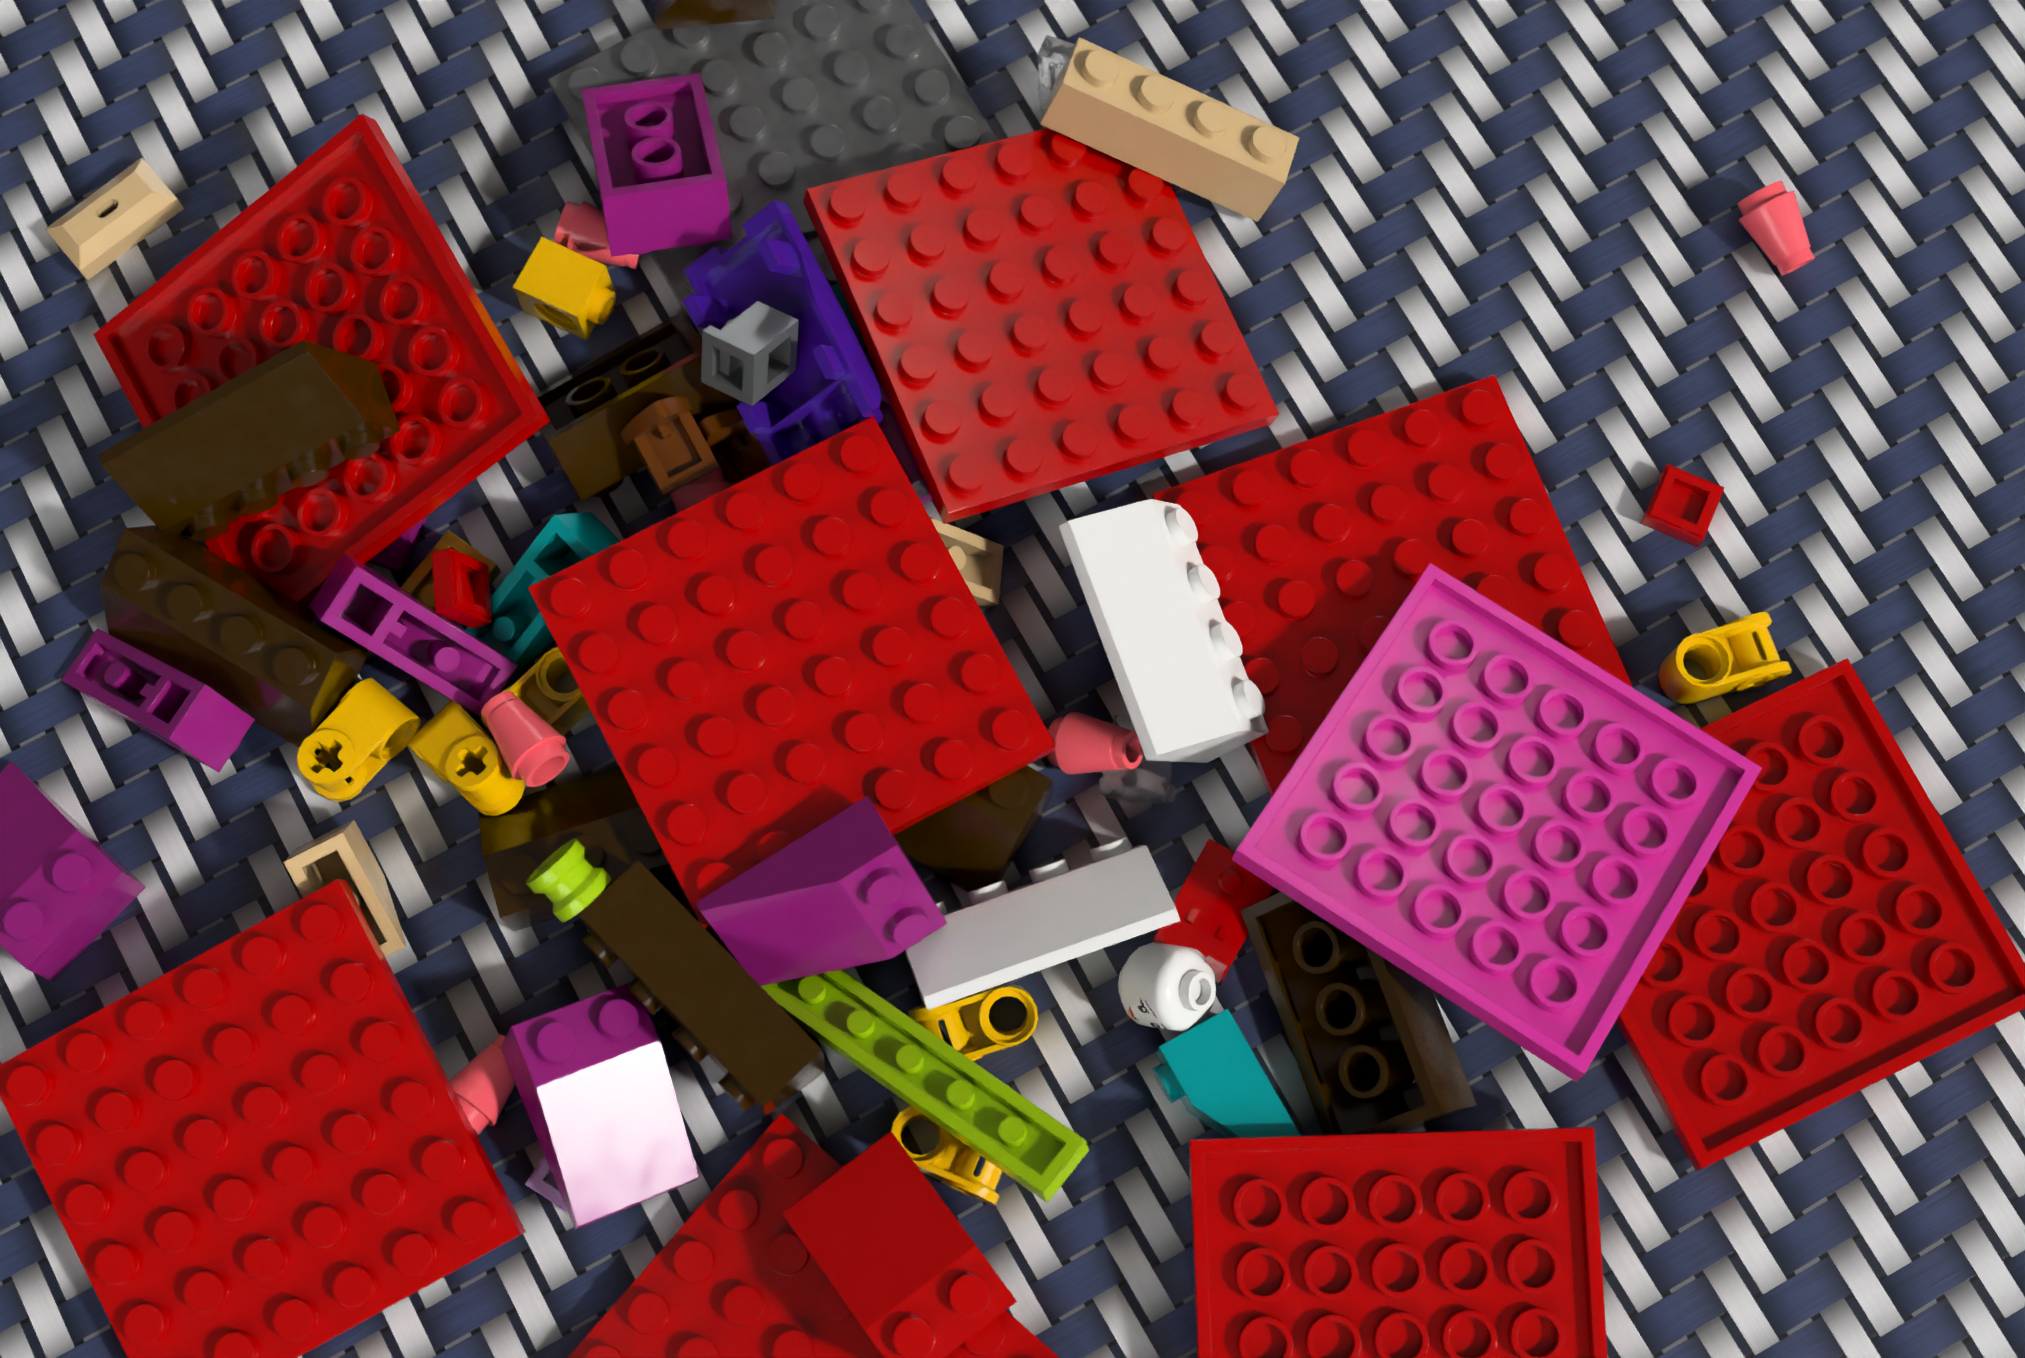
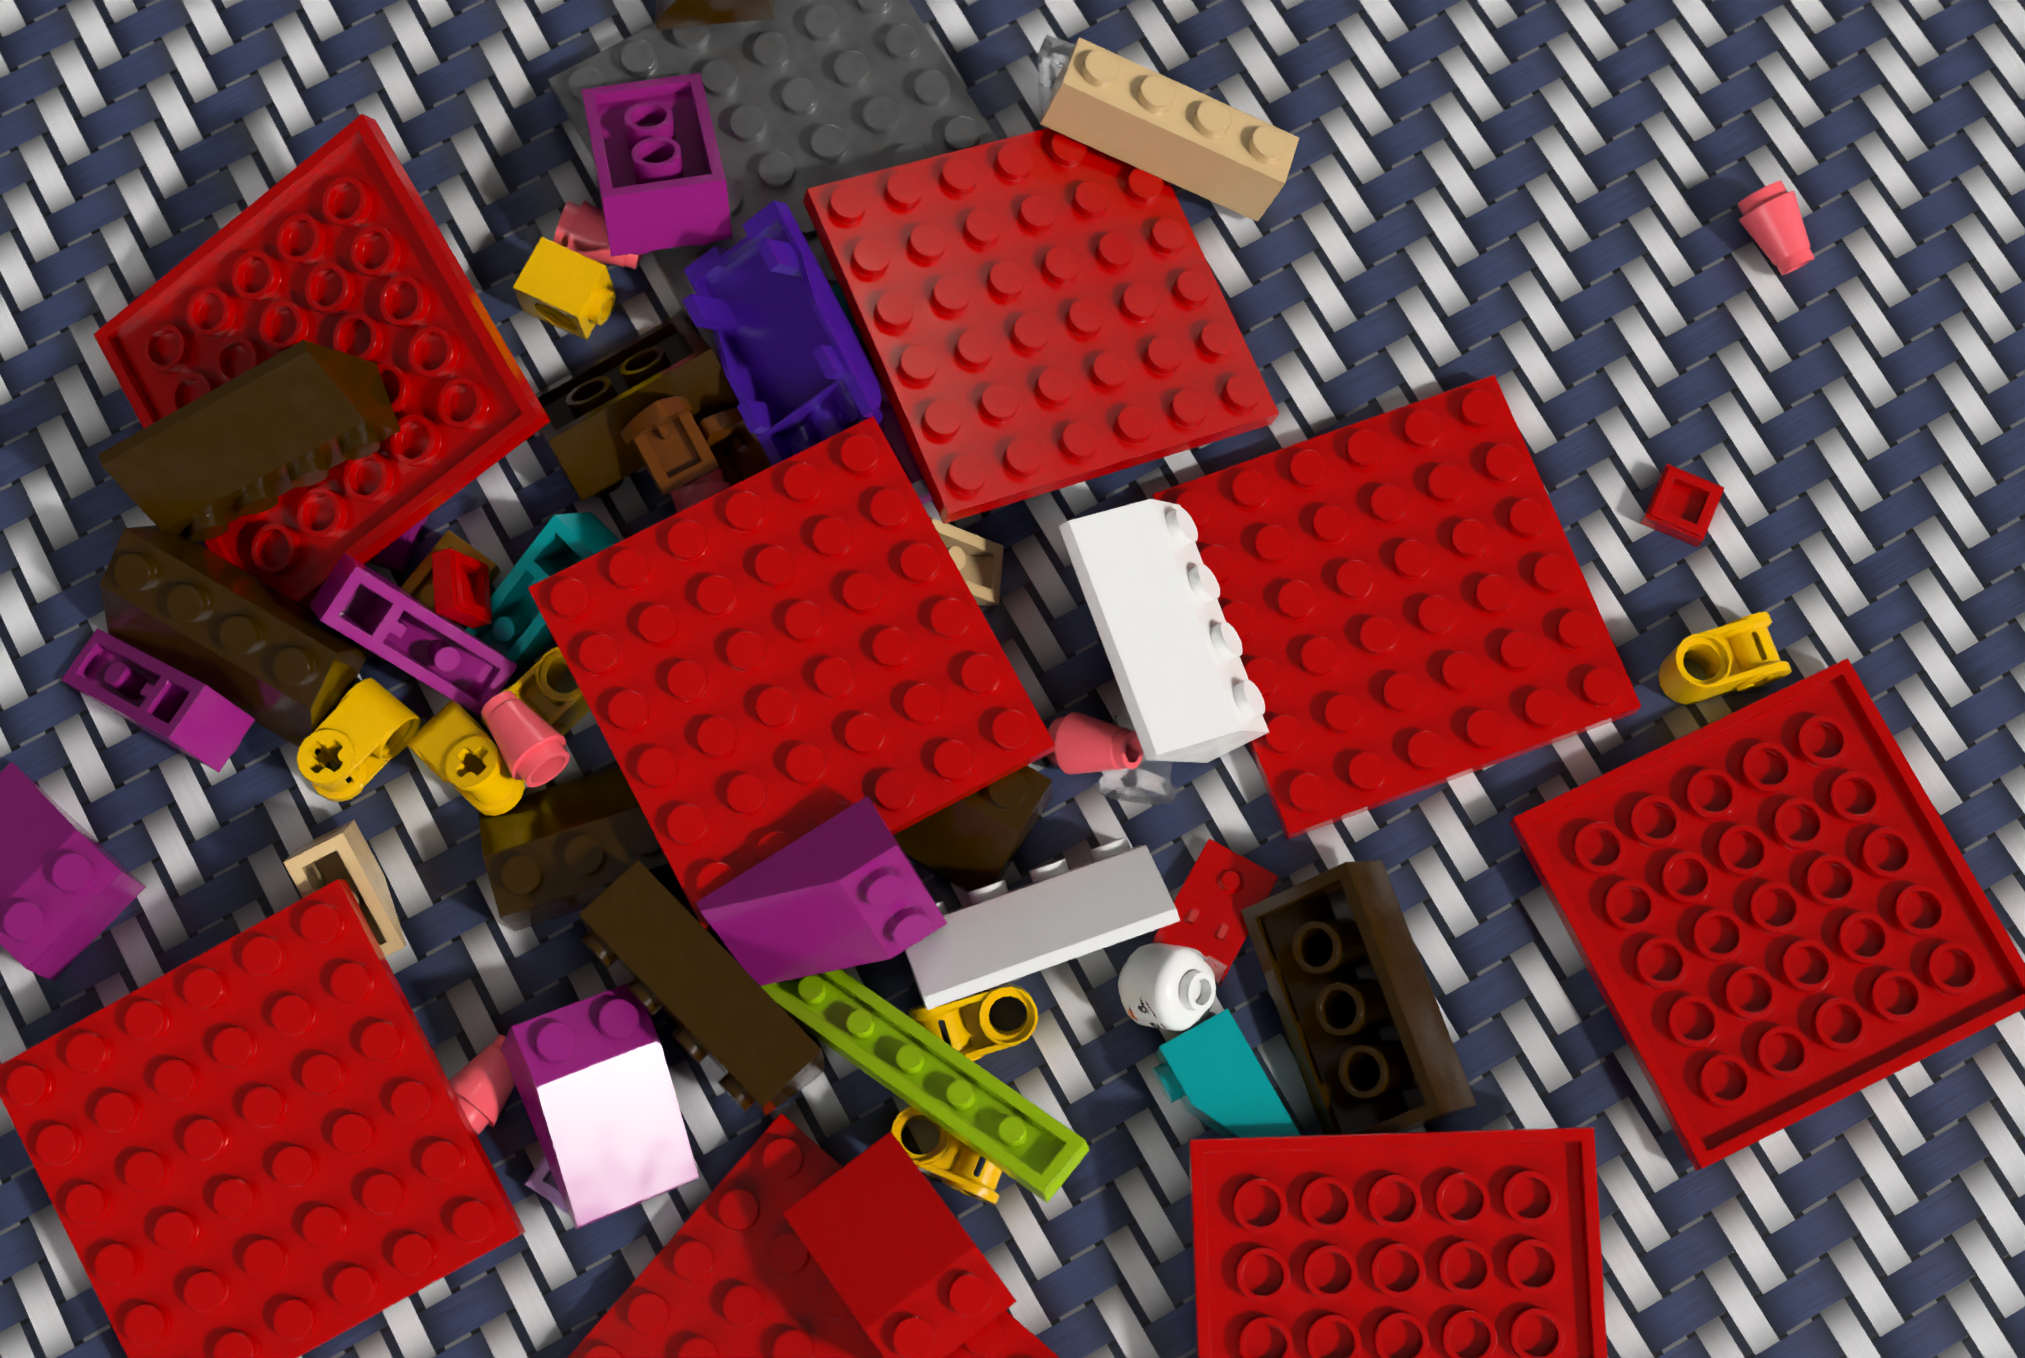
tan piece [45,157,184,280] -> none
lime wheel [526,838,611,922] -> none
dark grey brick [701,301,799,406] -> none
dark pink plate [1231,563,1762,1082] -> none

